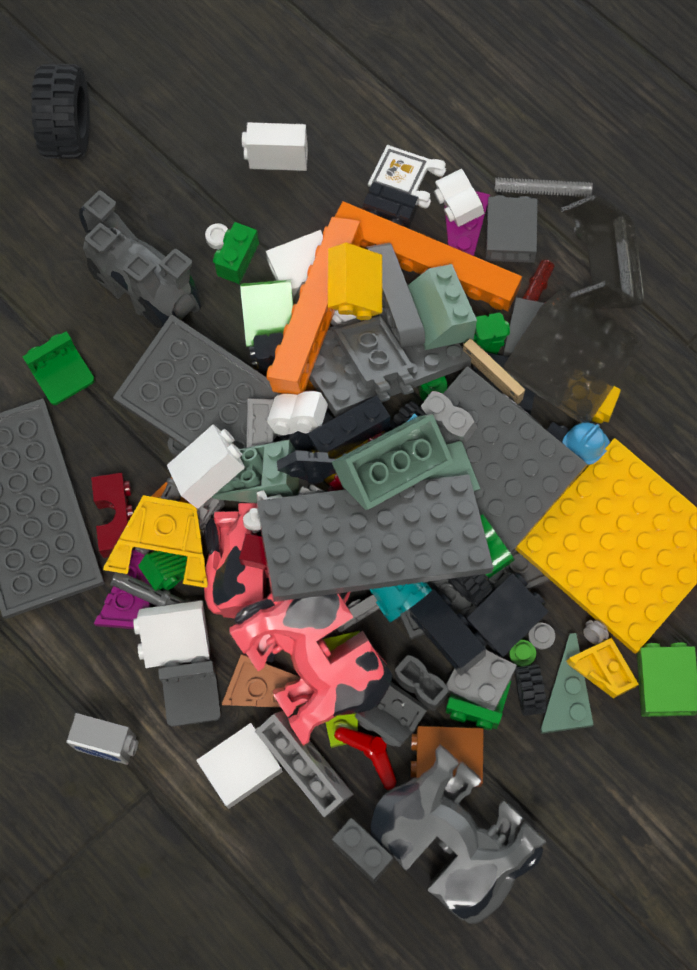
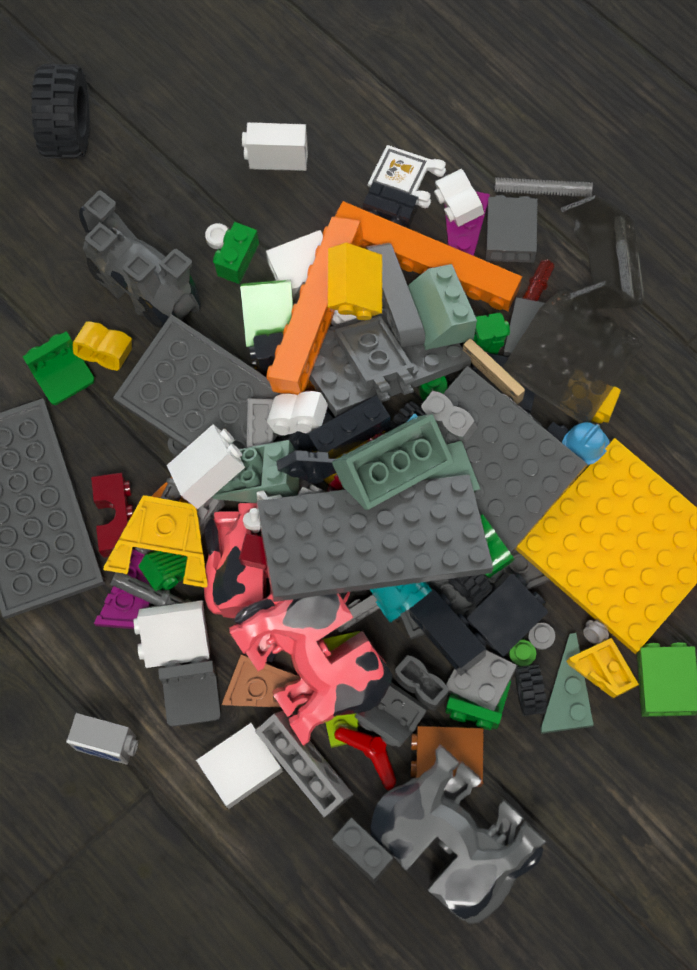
none -> yellow brick [73,322,132,371]

